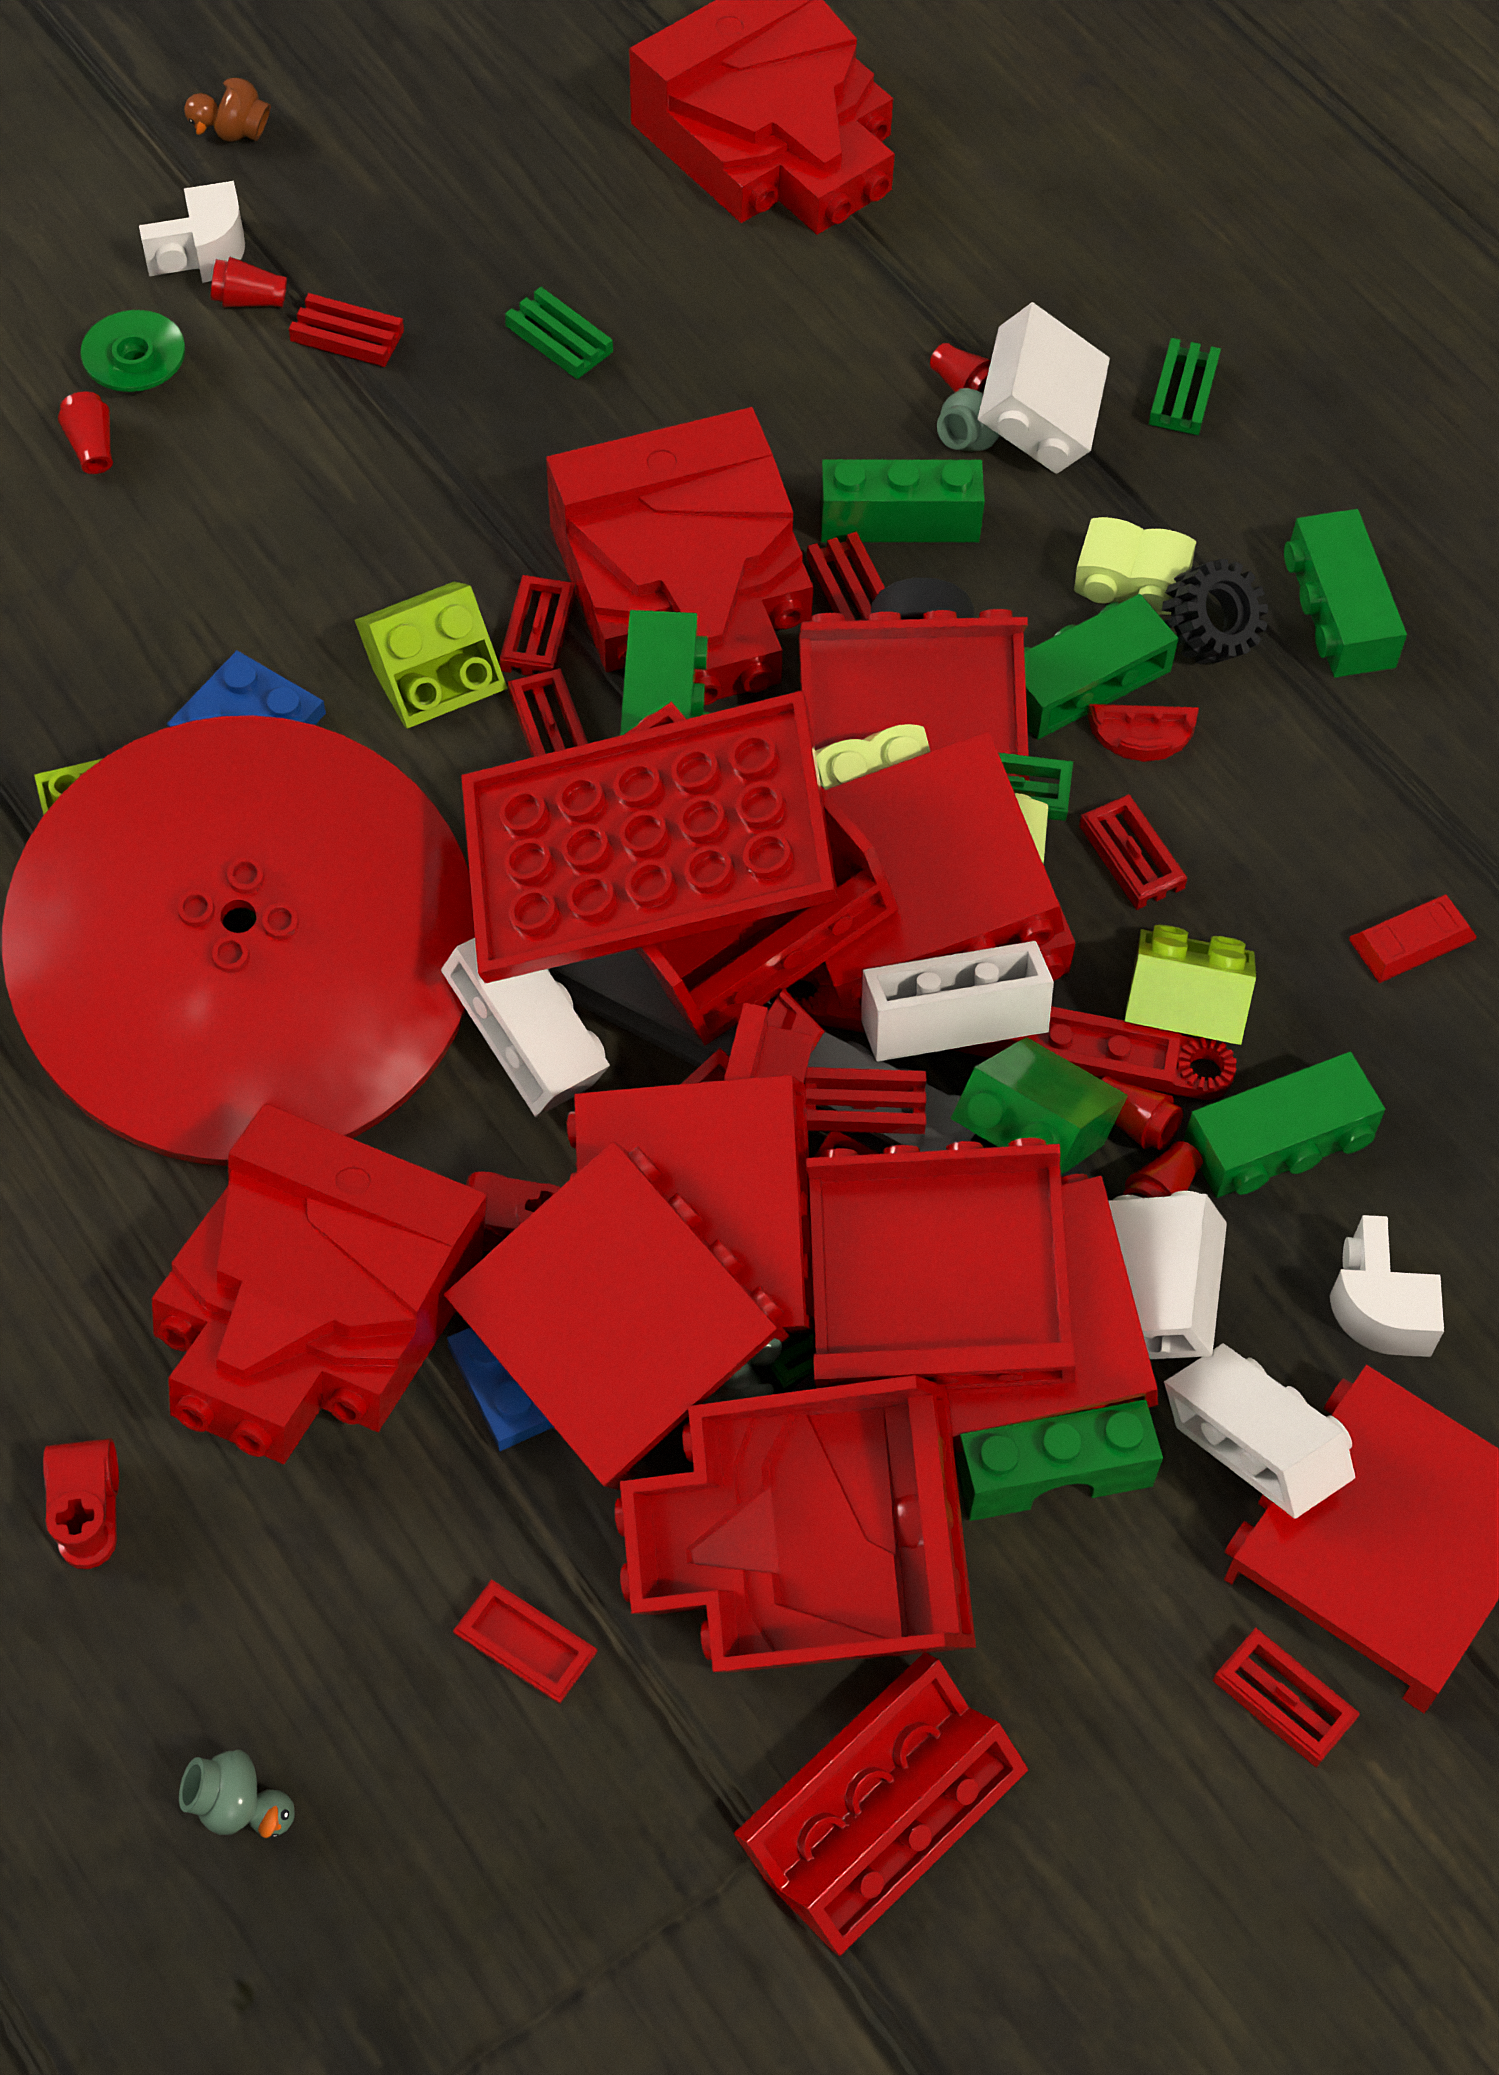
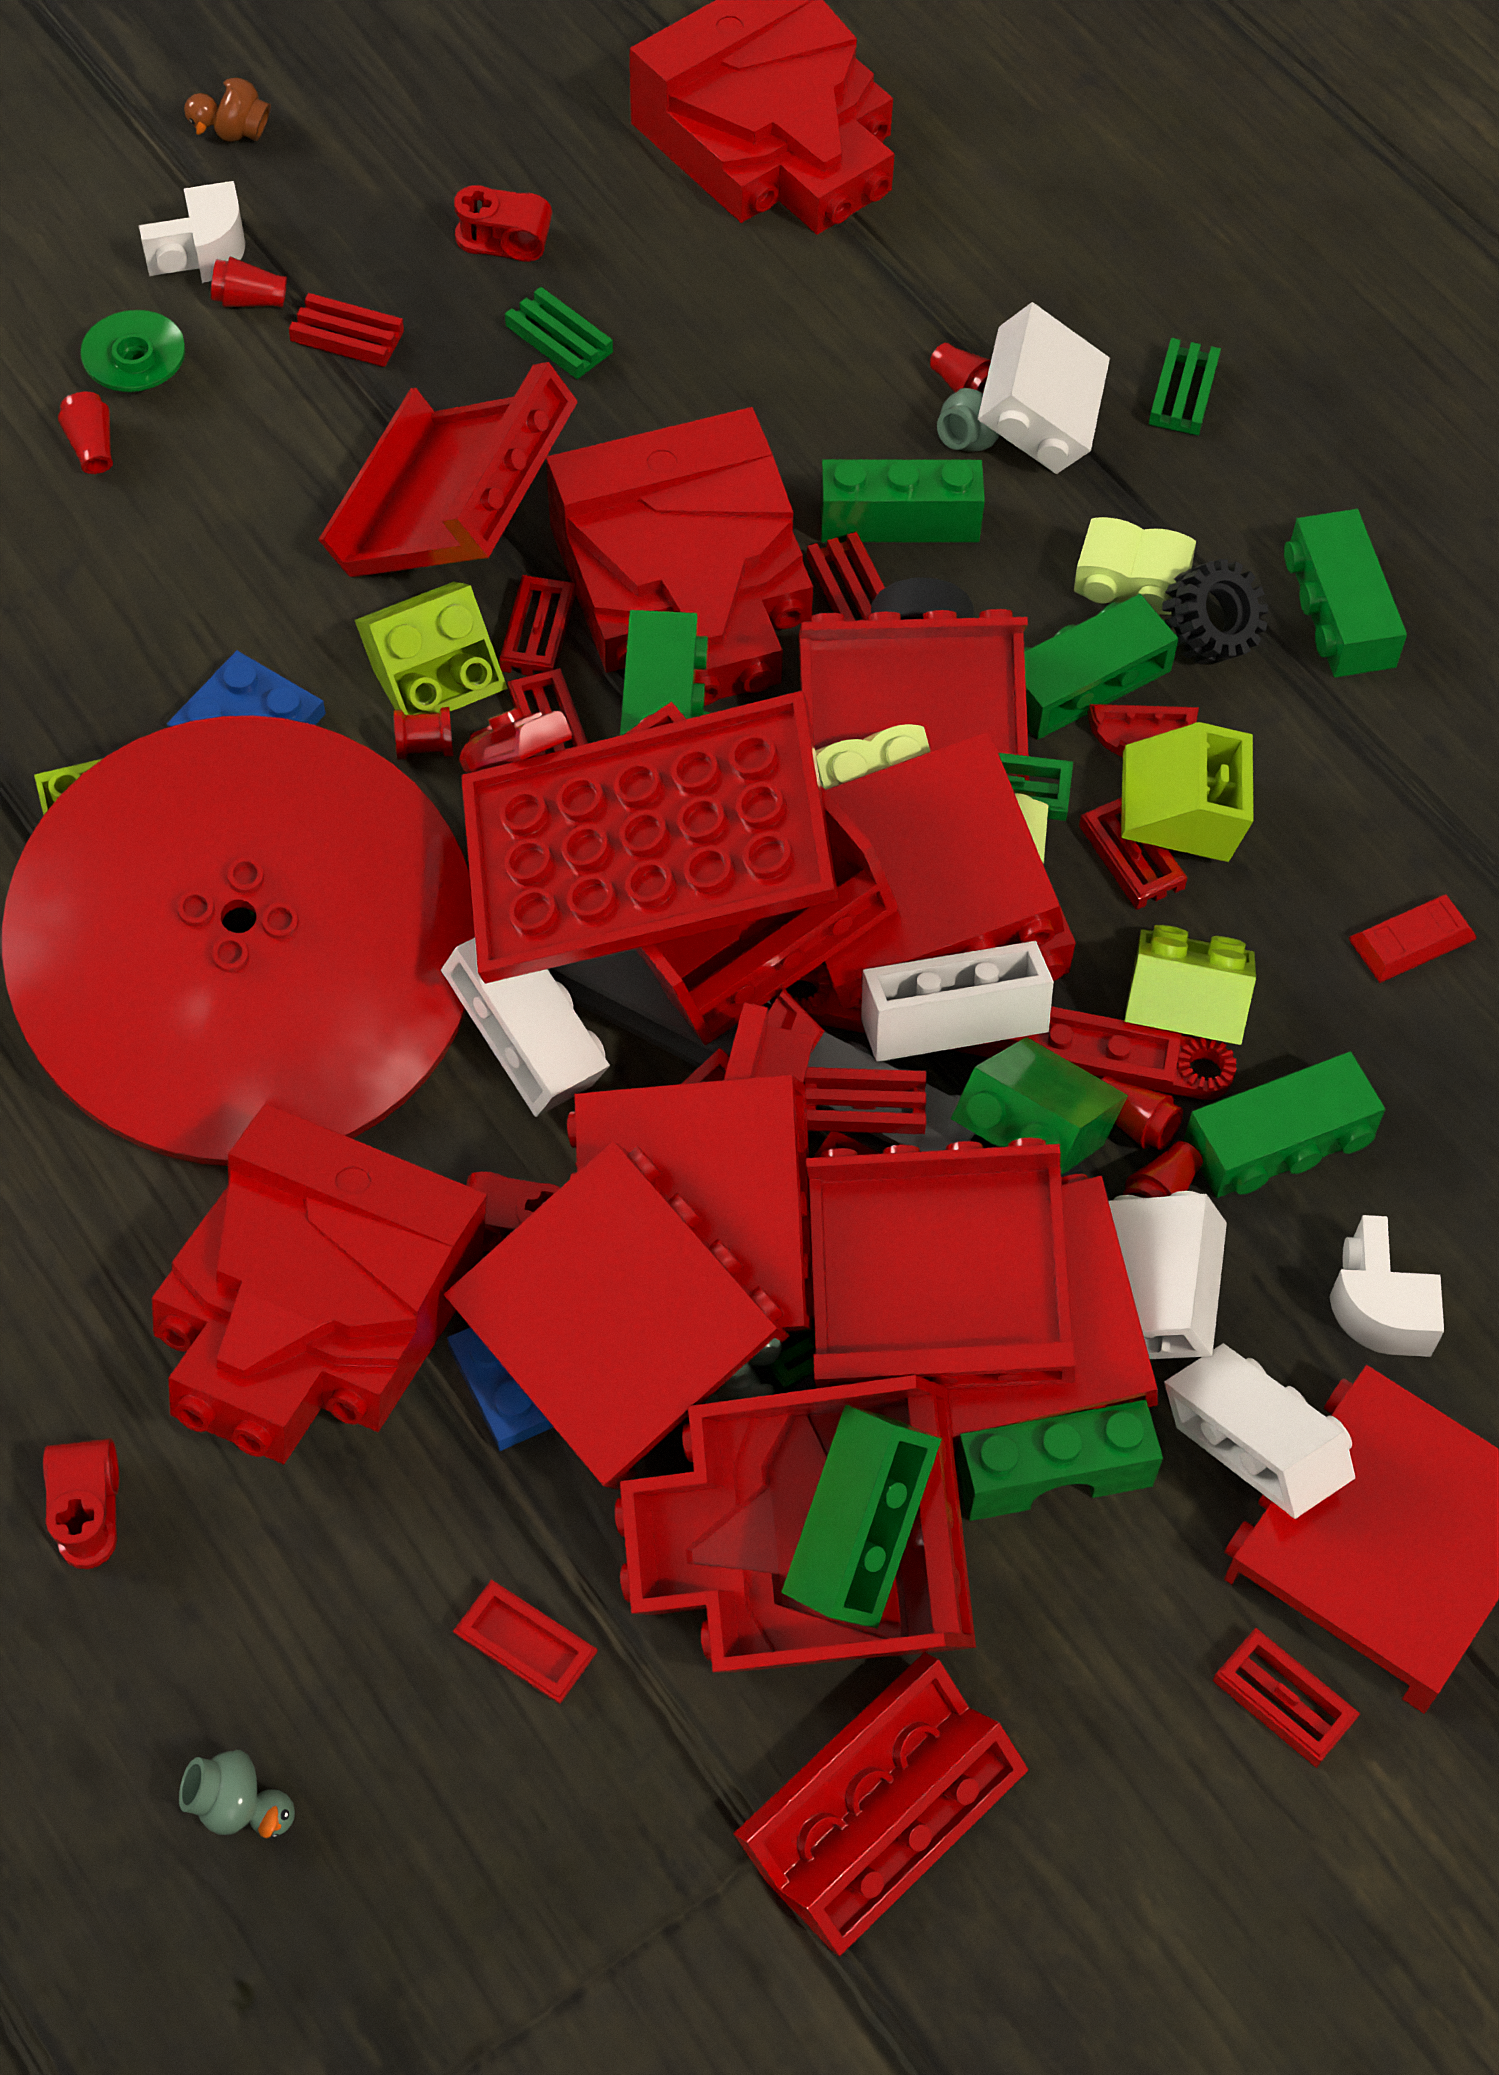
none -> red panel [318,362,578,577]
none -> red bush [394,707,453,760]
none -> red piece [454,185,553,262]
none -> red plate [459,707,572,773]
none -> green brick [781,1404,942,1629]
none -> lime slope [1121,722,1253,862]

